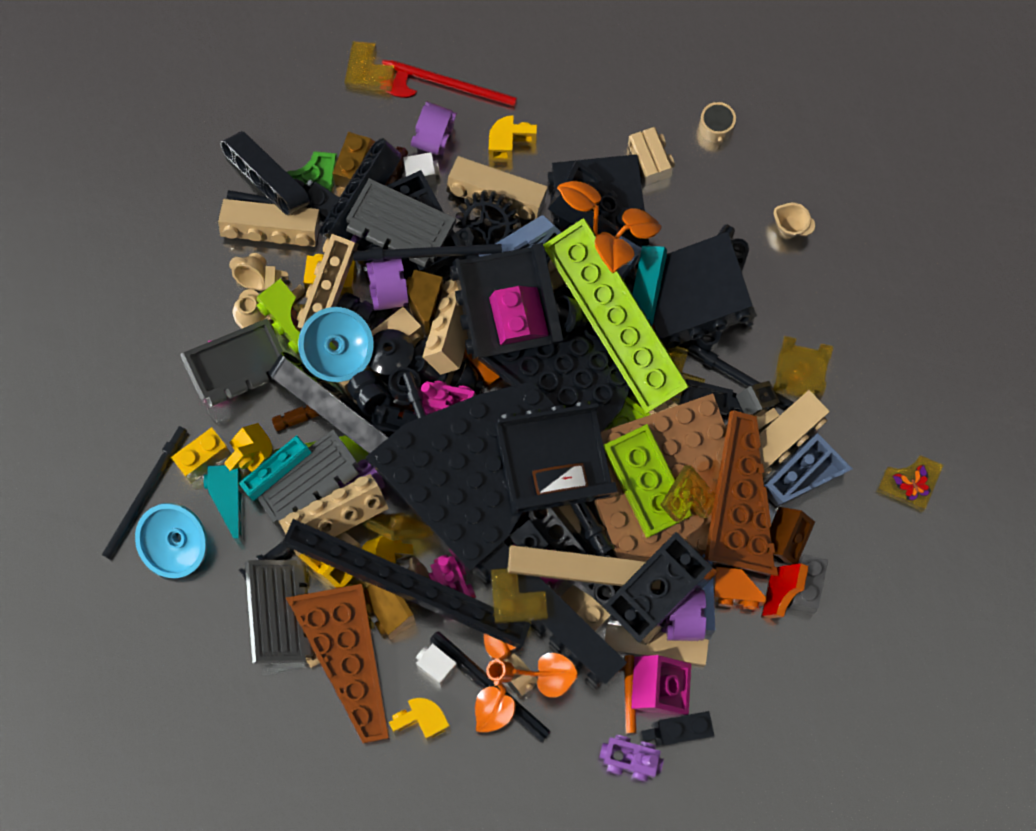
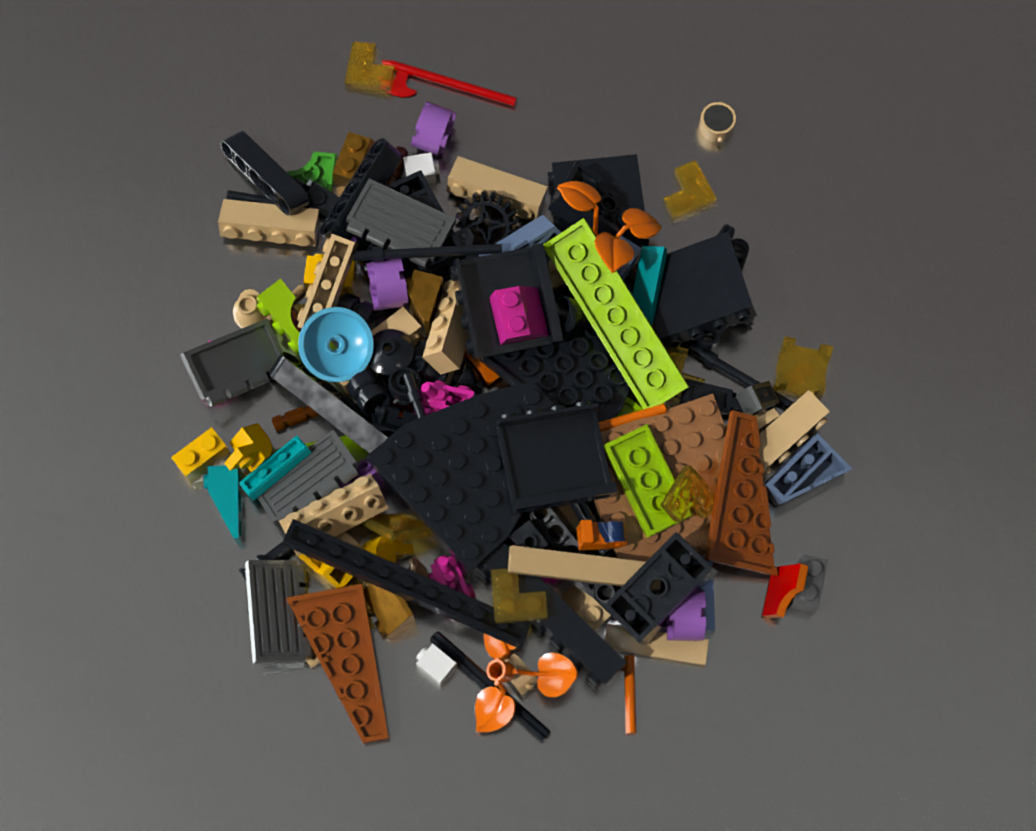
black bar [101,426,187,560] -> none
medium azure dish [135,503,208,578] -> none
tan piece [229,253,267,291] -> none
tan tile [265,266,289,290] -> none
yellow brick [389,698,450,741] -> none
yellow brick [489,116,537,160] -> none
slope [532,463,588,495] -> none
medium lavender brick [599,735,664,782] -> none
tan brick [628,127,675,185] -> none
dark pink slope [631,655,692,715] -> none
black hinge [640,711,715,747] -> none
orange slope [713,567,766,610] -> none
reddish brown panel [770,507,815,565] -> none
tan piece [774,202,815,237] -> none
clear yellow tile [877,455,943,511] -> none
none -> orange leg [577,520,627,550]
none -> orange bar [598,403,667,432]
none -> clear yellow plate [663,160,717,221]

